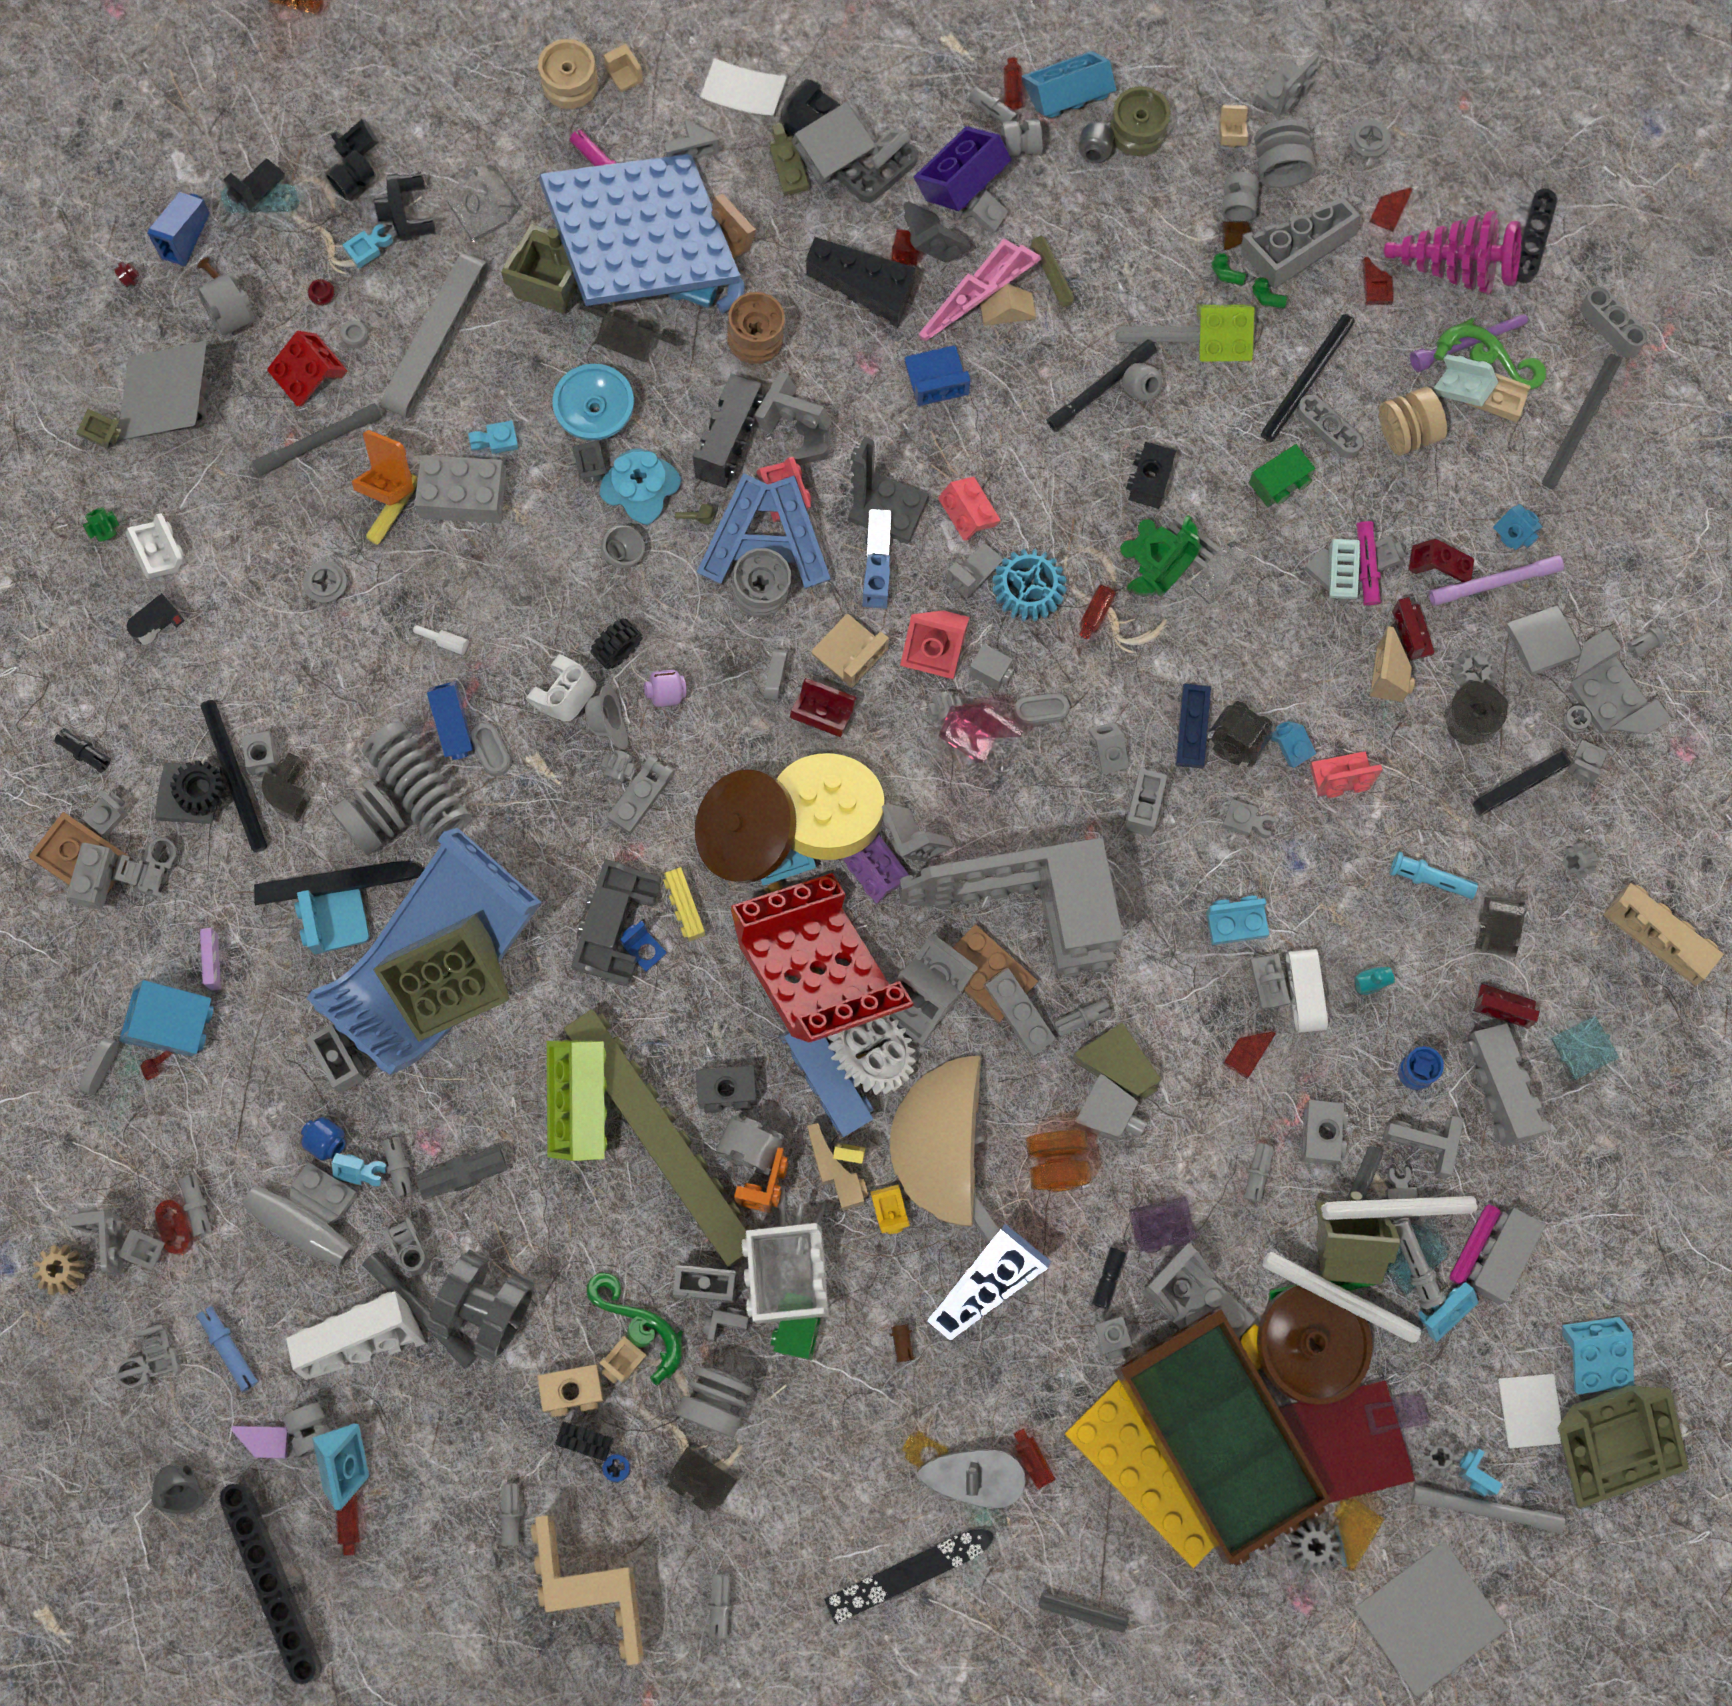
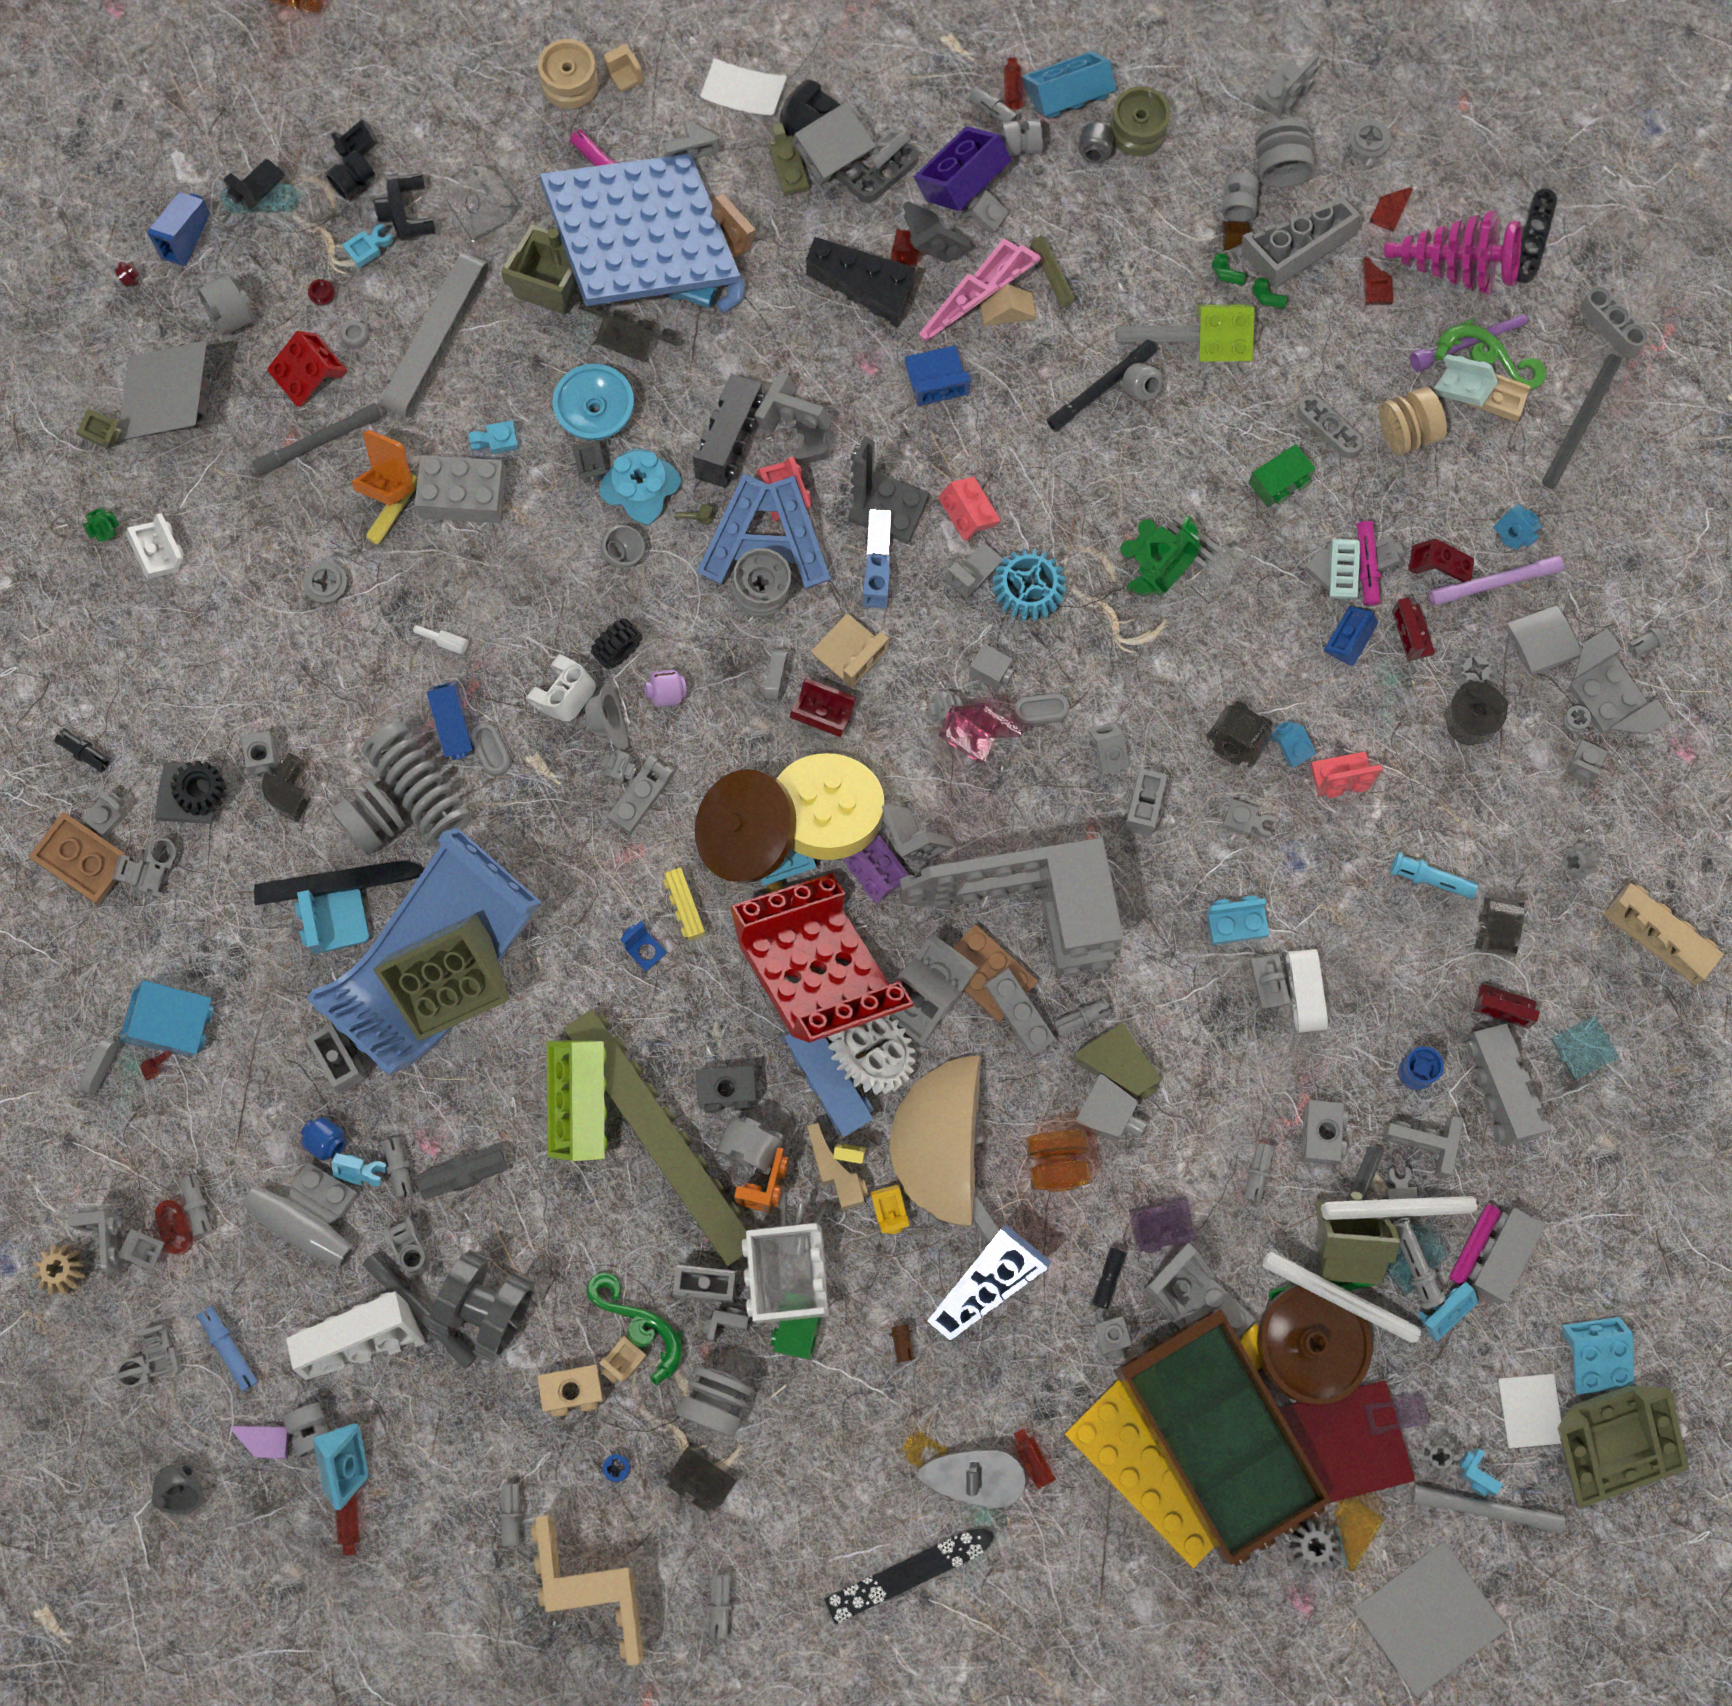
light grey brick [66,843,118,910] -> none
black leg [127,593,184,645] -> none
reddish brown piece [197,257,221,279] -> none
black axle [200,700,267,853] -> none
lavender tile [200,928,221,991] -> none
black beam [219,1483,322,1685] -> none
black tyre [555,1421,614,1462] -> none
dark grey bracket [571,859,661,987] -> none
medium nougat wheel [727,292,785,364] -> none
coral slope [900,610,970,679] -> none
dark grey axle [1039,1592,1128,1633] -> none
clear red cylinder [1079,585,1116,639] -> none
black brick [1126,441,1177,509] -> none
dark blue plate [1175,684,1211,769] -> none
tan bracket [1219,105,1248,147] -> none
clear red tile [1223,1031,1276,1079] -> none
black axle [1261,314,1354,442] -> none
teal piece [1354,967,1395,995] -> none
tan slope [1370,626,1415,702] -> none
black beam [1472,751,1571,816] -> none
none -> blue slope [1324,606,1378,666]

